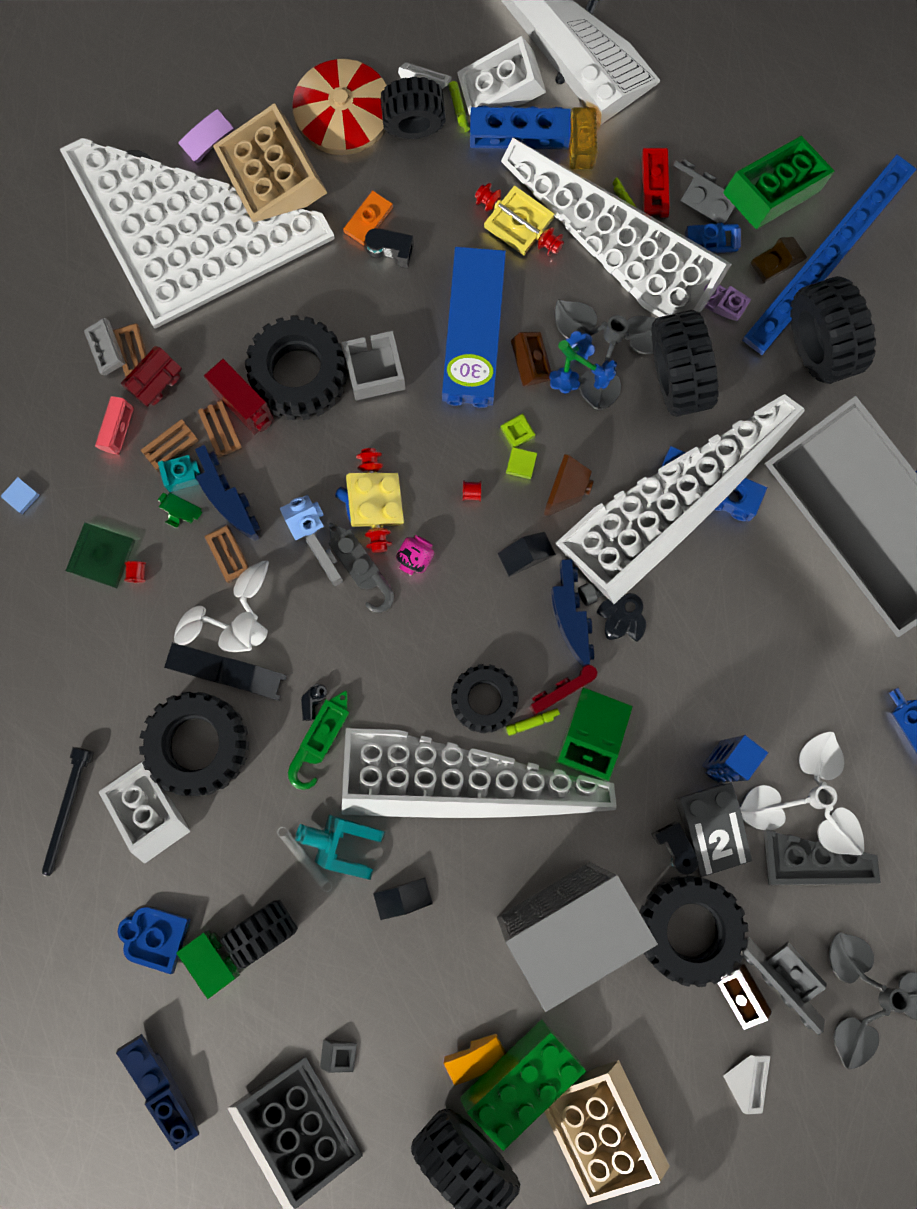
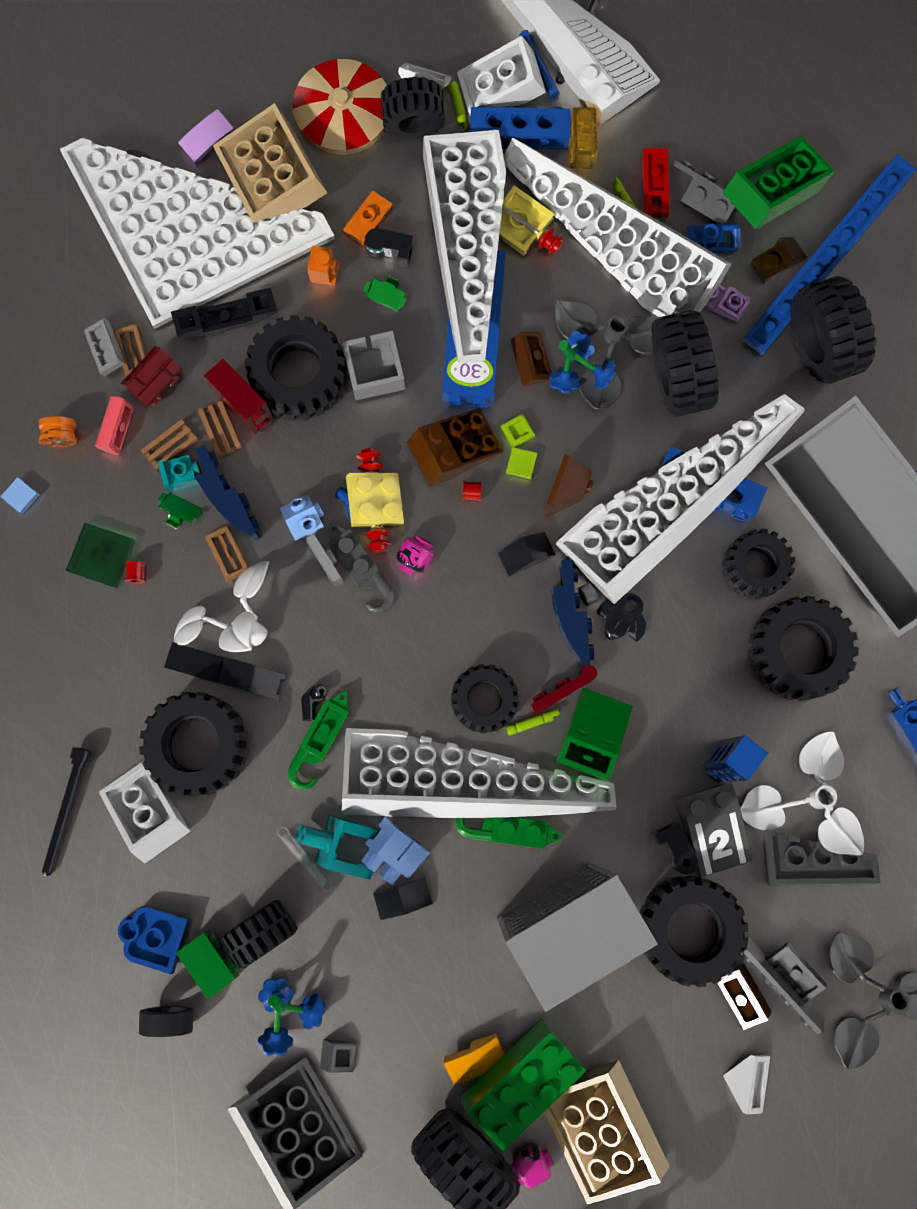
dark blue slope [116,1034,199,1151] -> none
none -> orange wheel [38,416,77,447]
none -> black tyre [139,1006,193,1037]
none -> black slope [171,287,278,337]
none -> blue plant [258,977,326,1056]
none -> orange brick [307,246,340,286]
none -> medium blue hips [361,817,430,885]
none -> green piece [363,275,406,311]
none -> reddish brown slope [407,408,504,487]
none -> white wedge [423,130,506,363]
none -> green plate [456,817,563,849]
none -> dark pink head [510,1143,554,1189]
none -> blue bar [519,30,560,98]
none -> black tyre [722,529,795,599]
none -> black tyre [748,596,859,701]

